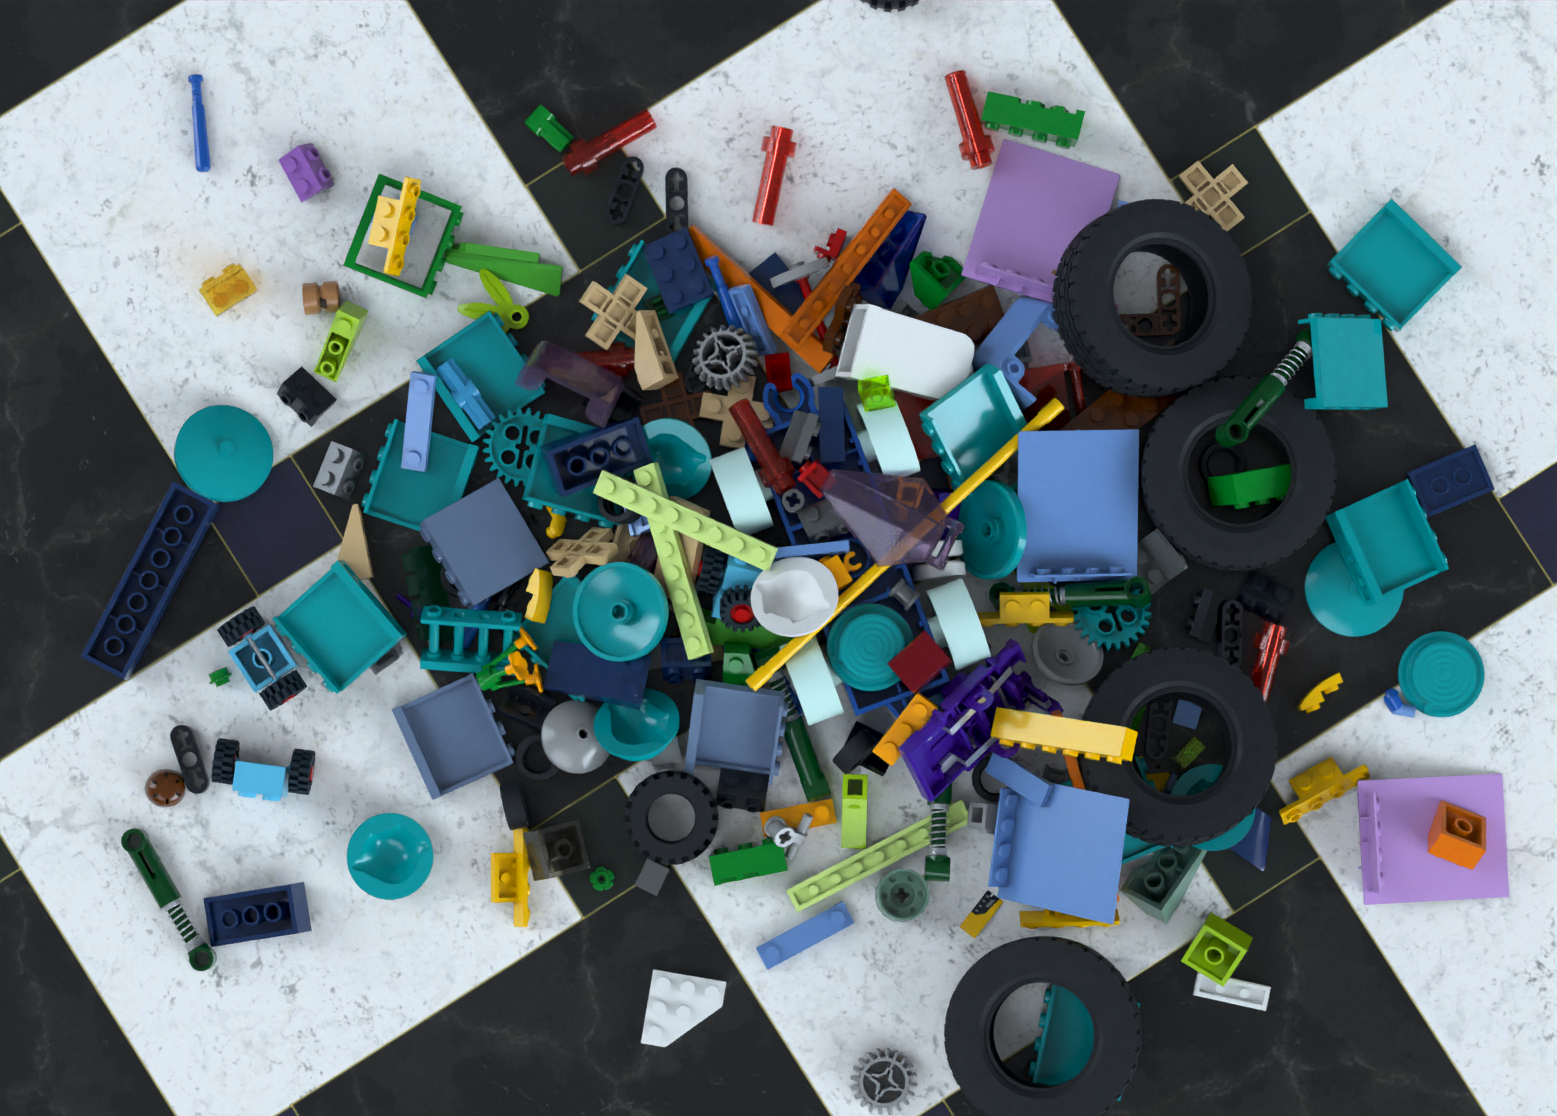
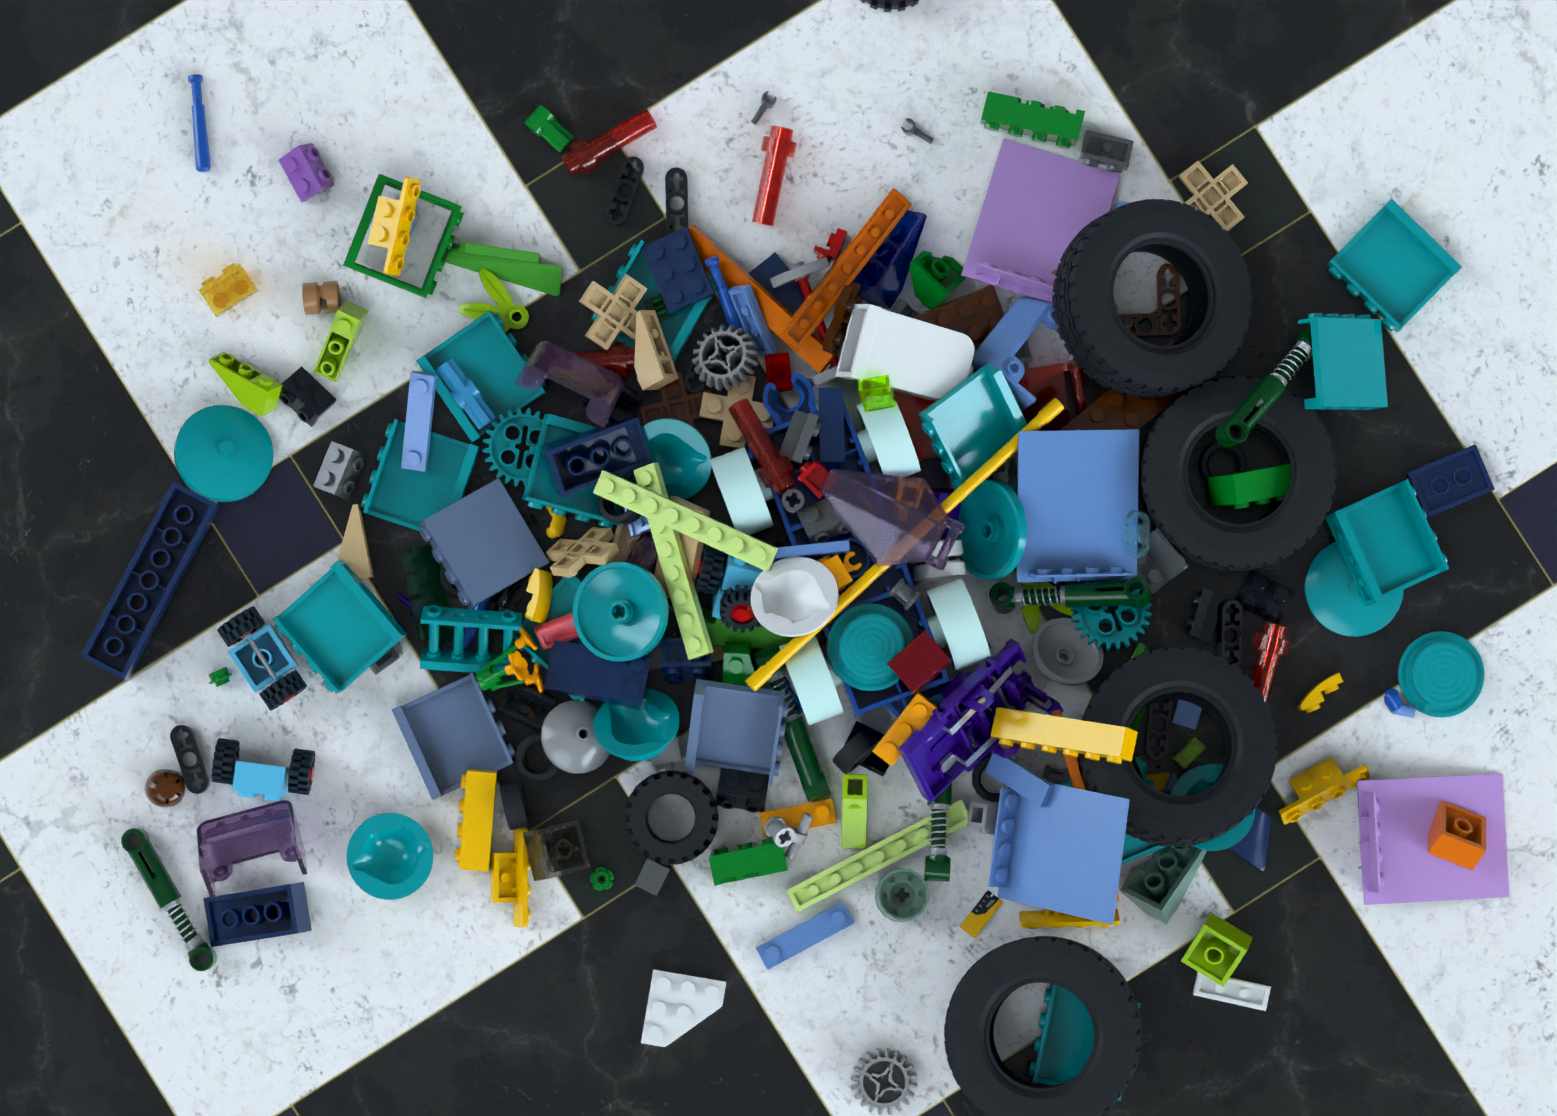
clear red piece [944,70,995,170] -> none
yellow bracket [977,592,1074,627] -> none
none -> clear purple windscreen [197,800,307,899]
none -> lime slope [209,352,282,416]
none -> yellow brick [455,768,497,872]
none -> coral tile [534,613,579,650]
none -> dark grey hand [751,91,776,125]
none -> dark grey hand [901,118,934,144]
none -> dark grey bracket [1079,130,1134,173]
none -> clear light blue beam [1125,510,1150,558]

